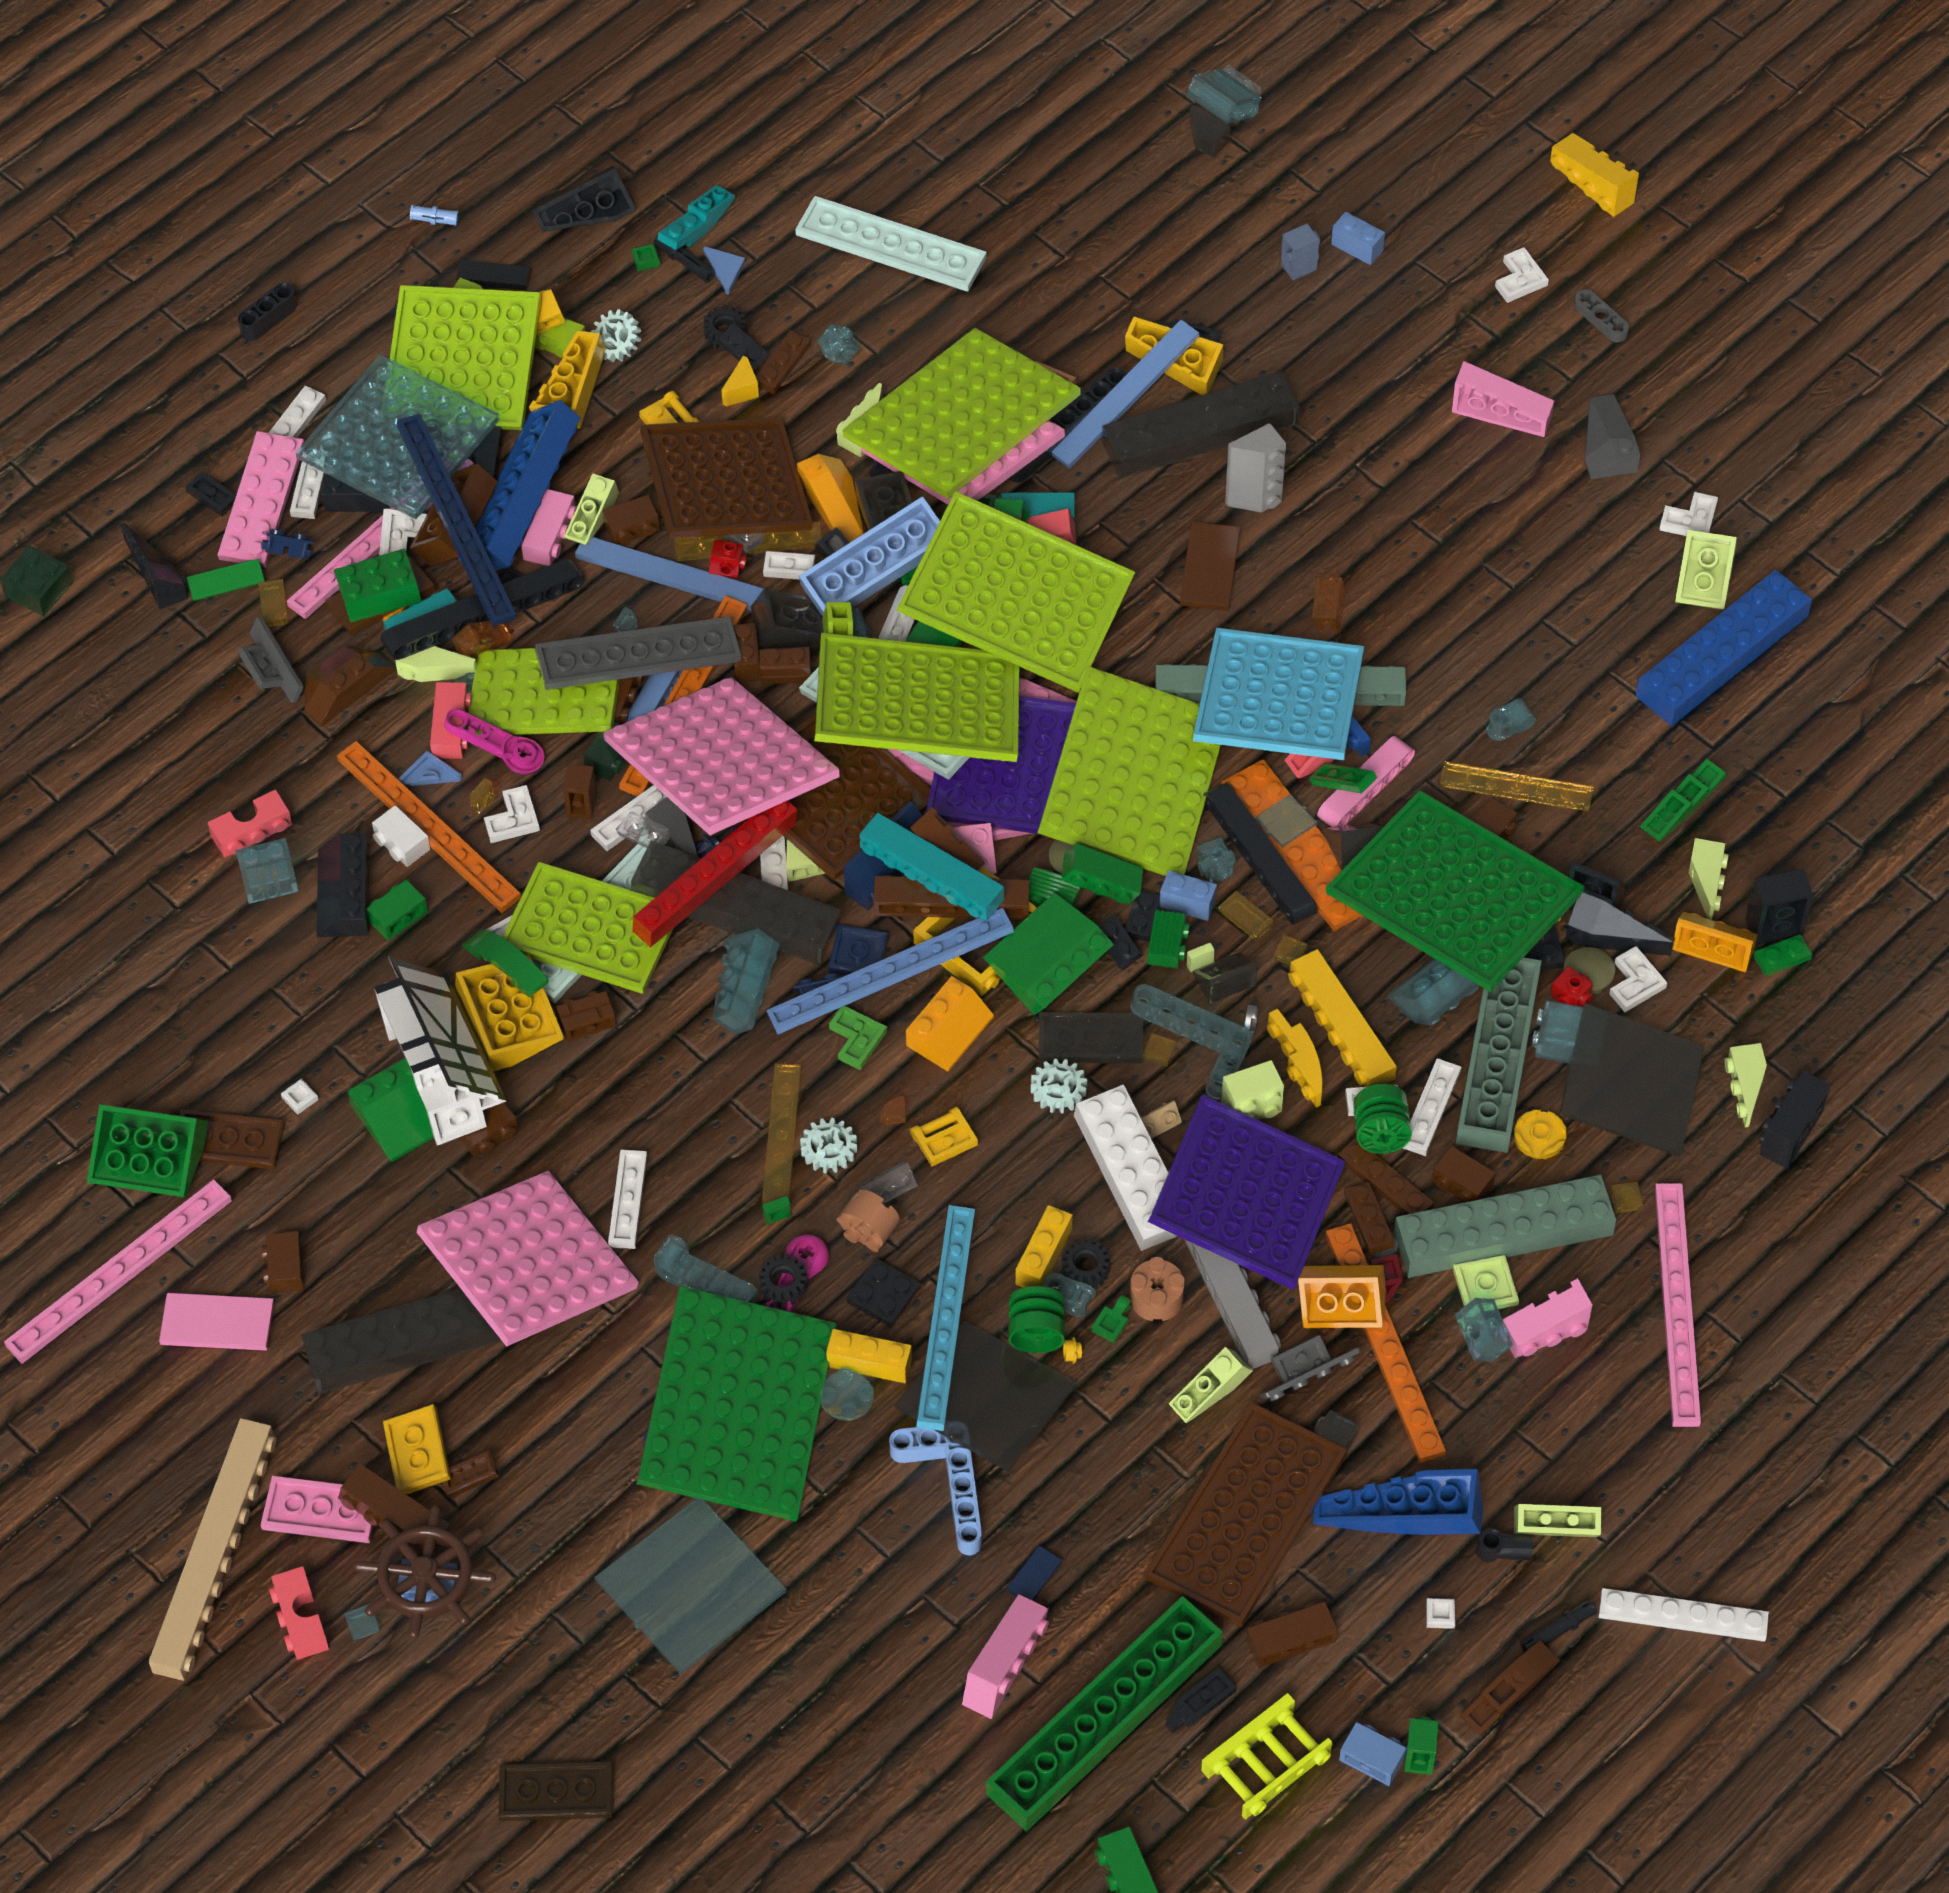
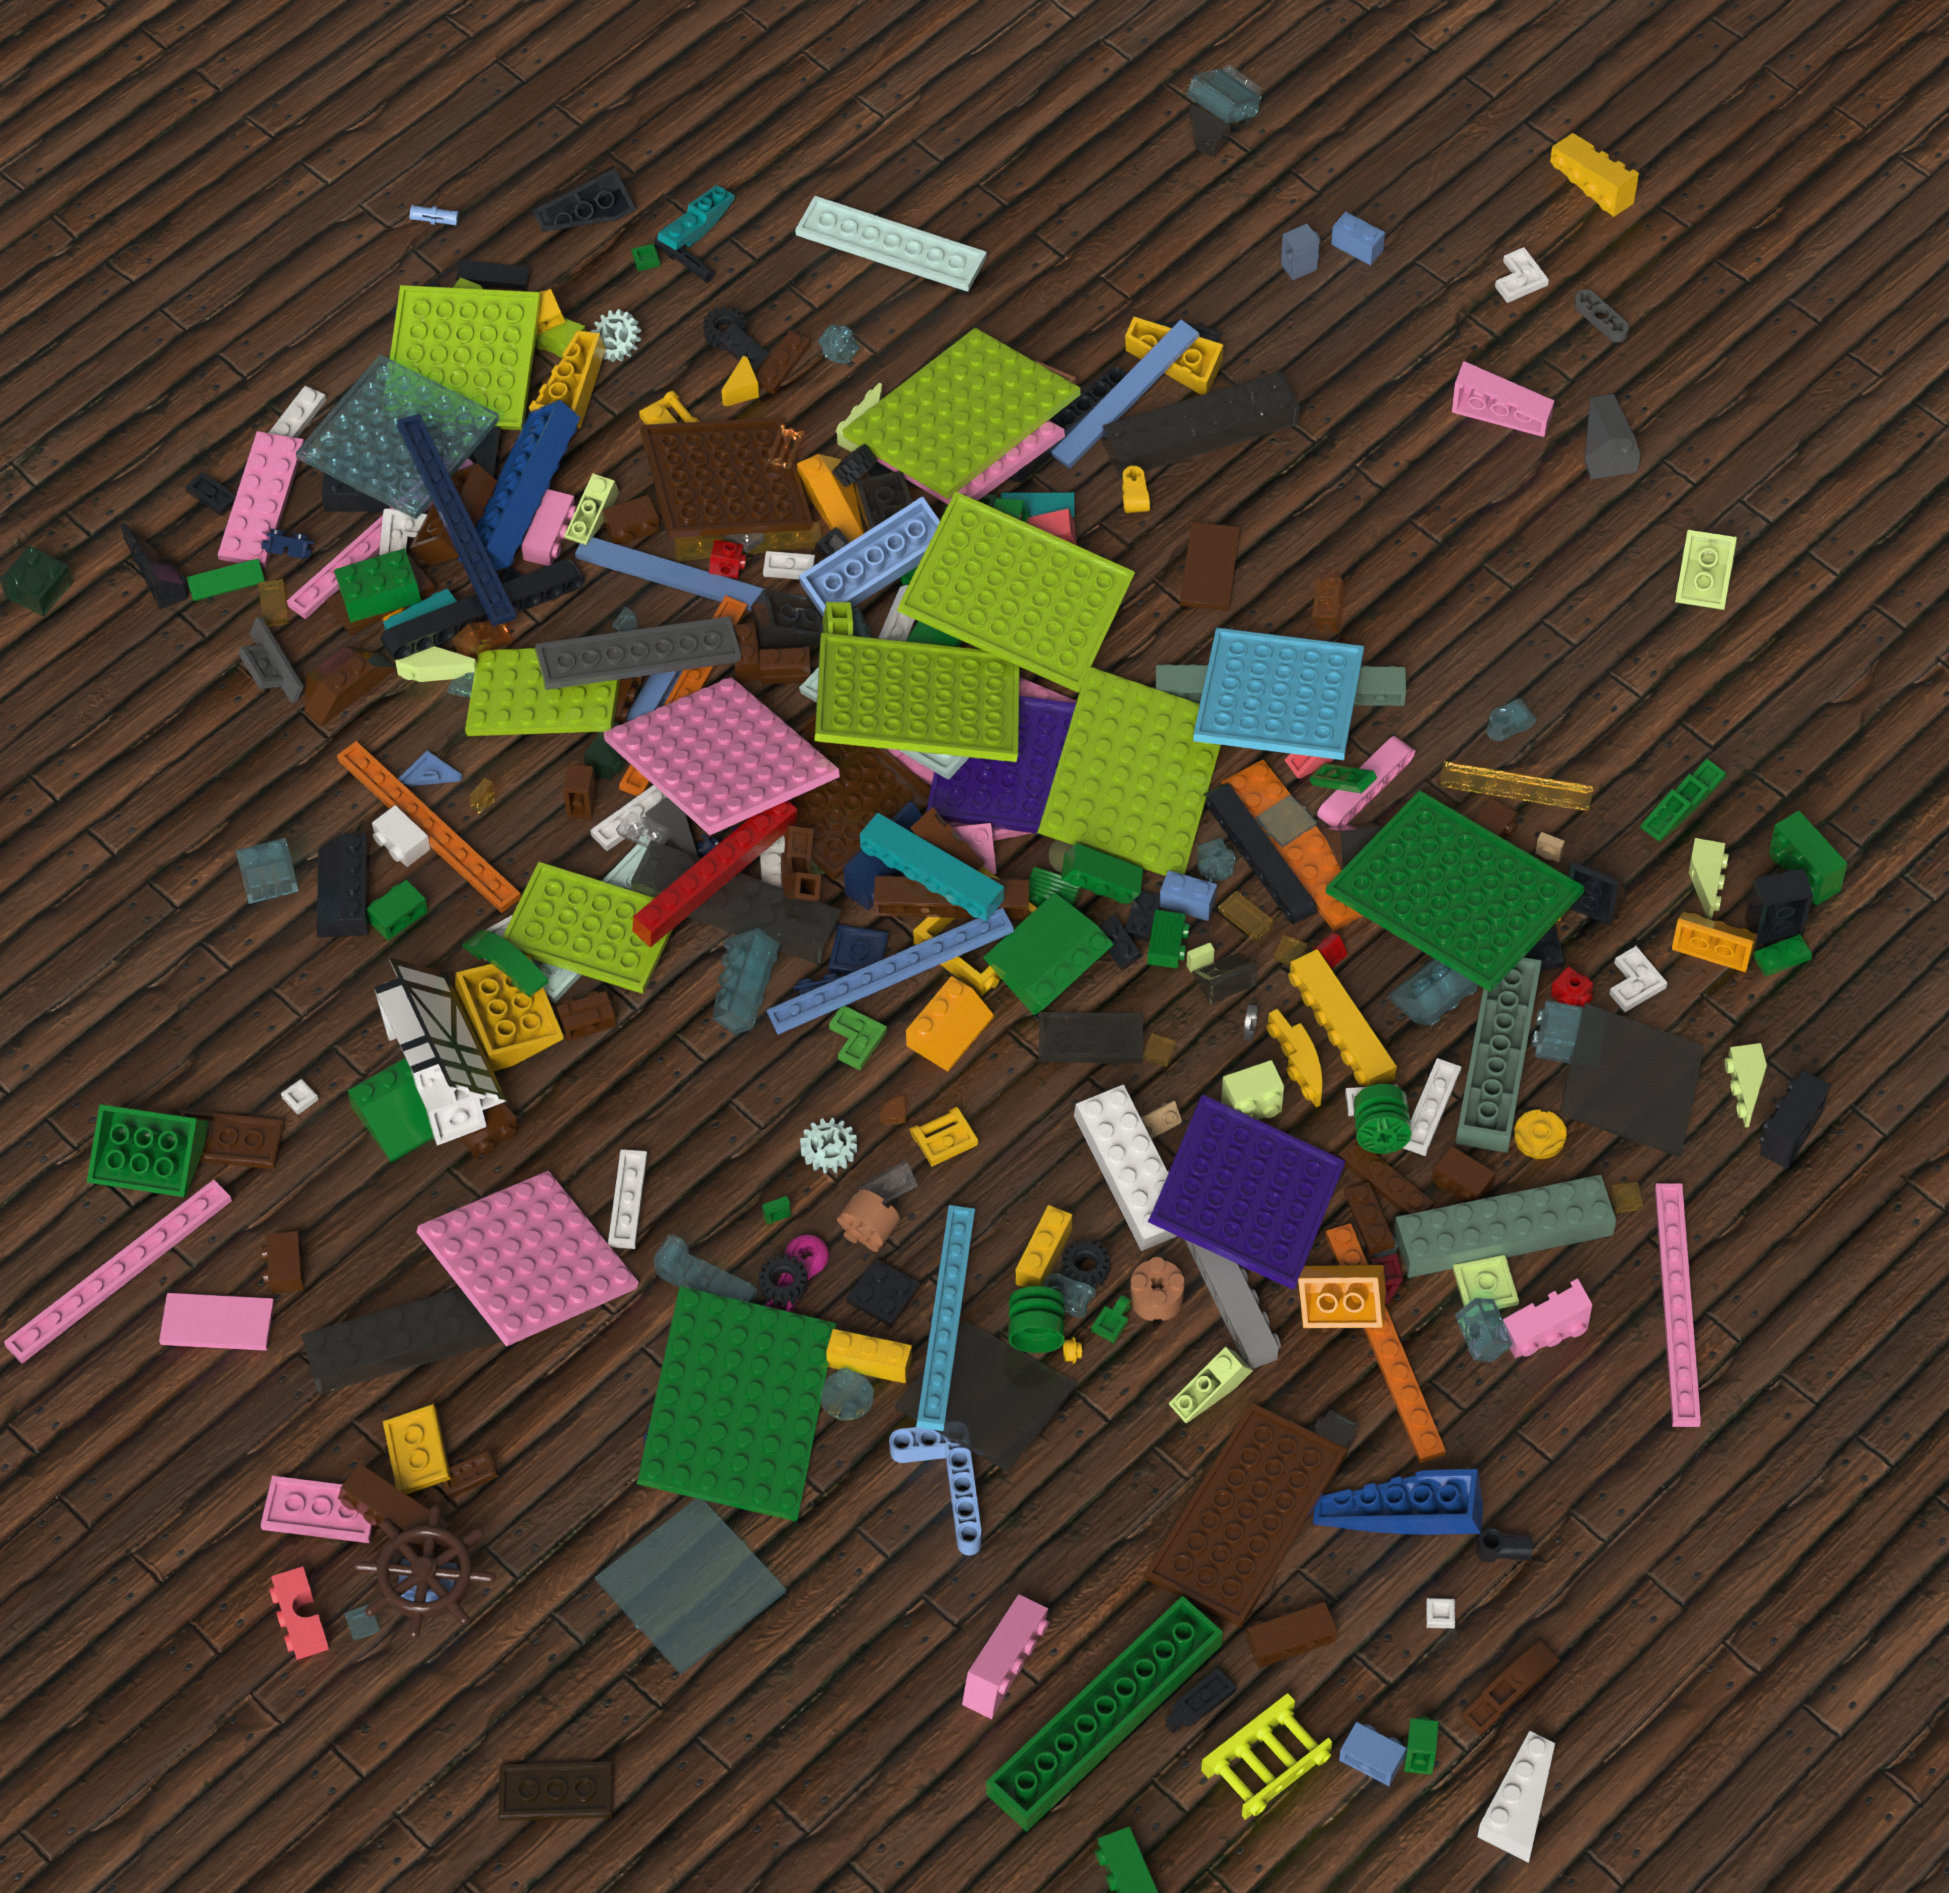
tan brick [149,1418,276,1681] -> none
coral arch [207,790,292,858] -> none
black beam [237,283,297,341] -> none
white plate [290,453,325,519] -> none
coral brick [430,682,472,759] -> none
dark pink beam [444,709,545,775] -> none
white plate [484,785,540,843] -> none
medium blue tile [703,246,745,295] -> none
clear yellow tile [762,1063,801,1205] -> none
dark blue tile [1008,1546,1062,1601] -> none
light aqua gear [1031,1058,1087,1113] -> none
clear light blue beam [1130,984,1252,1100] -> none
light grey slope [1225,423,1286,513] -> none
dark grey bracket [1259,1335,1360,1401] -> none
blue plate [1347,716,1371,757] -> none
yellowish green brick [1514,1504,1601,1537] -> none
black pin [1519,1598,1598,1653] -> none
olive dish [1563,947,1615,994] -> none
wedge [1566,888,1675,956] -> none
white plate [1598,1588,1769,1642] -> none
blue brick [1636,570,1812,727] -> none
white plate [1659,492,1718,536] -> none
none -> clear orange tile [767,424,804,469]
none -> reddish brown arch [781,826,821,902]
none -> black tyre [832,444,877,487]
none -> yellow piece [1122,466,1150,514]
none -> red tile [1313,933,1348,969]
none -> white wedge [1478,1731,1555,1863]
none -> tan plate [1535,832,1565,862]
none -> green brick [1769,810,1848,905]

